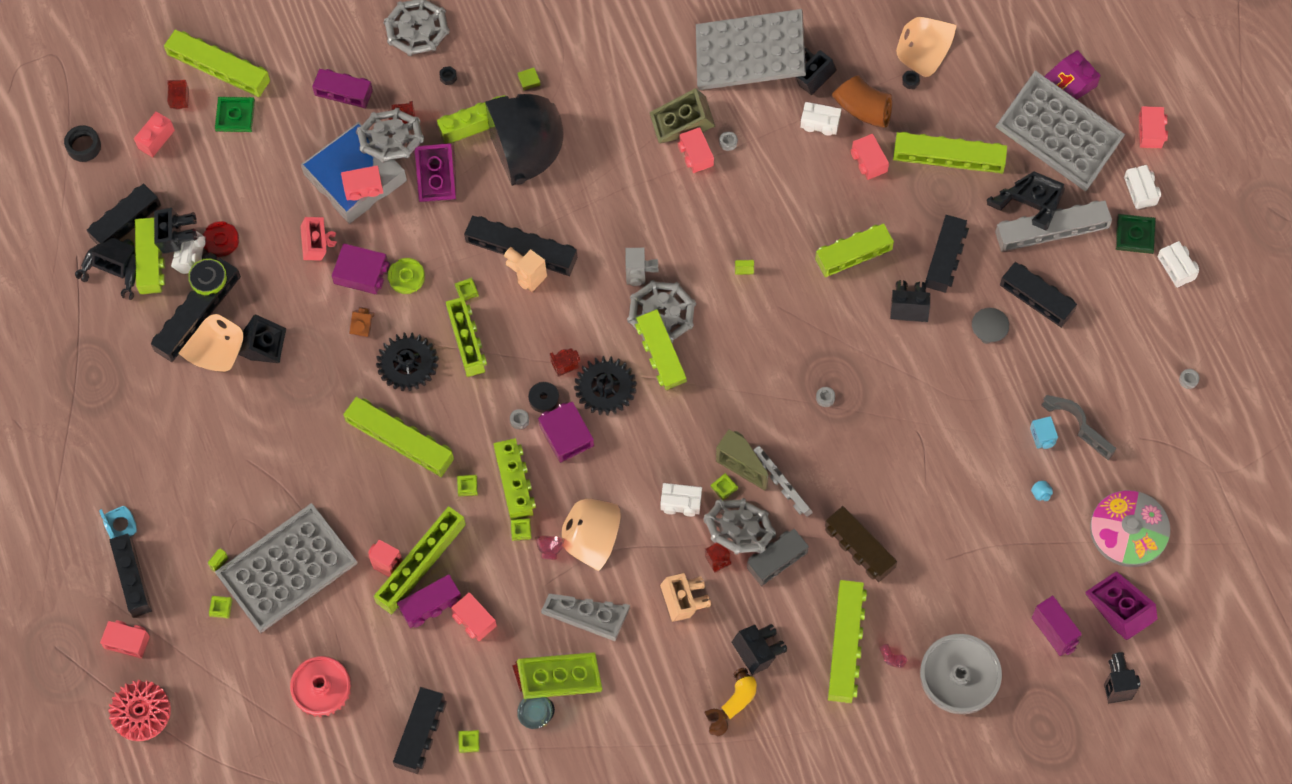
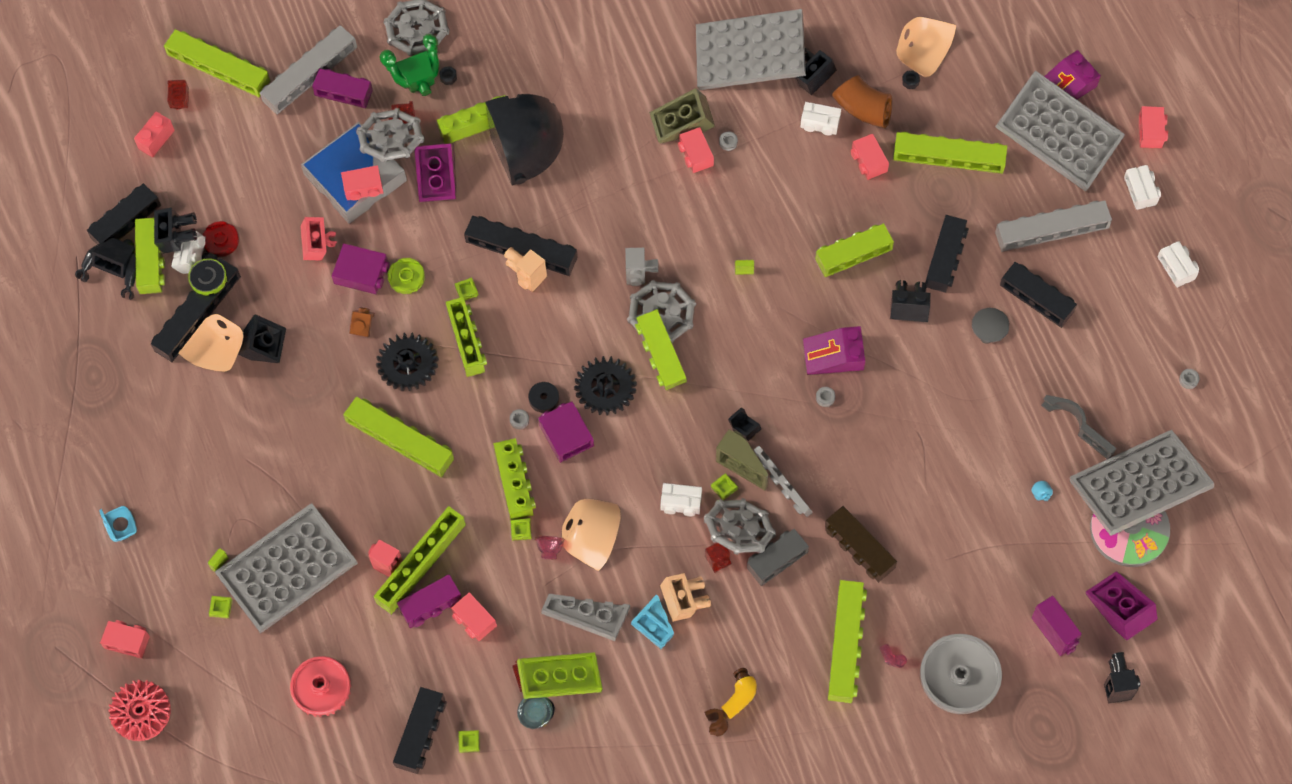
black tyre [64,125,101,162] -> none
black brick [109,533,152,618] -> none
green tile [215,97,255,132] -> none
lime tile [457,475,478,496] -> none
lime tile [517,67,541,91] -> none
clear red brick [549,348,580,377] -> none
black brick [731,624,787,675] -> none
black wing [987,171,1065,231] -> none
medium azure brick [1030,416,1058,449] -> none
dark green tile [1115,214,1156,254] -> none
none -> light grey brick [260,25,357,115]
none -> green torso [379,33,440,96]
none -> medium azure wing [631,595,674,649]
none -> black bracket [728,408,762,441]
none -> magenta slope [803,326,865,375]
none -> light grey plate [1070,430,1214,536]

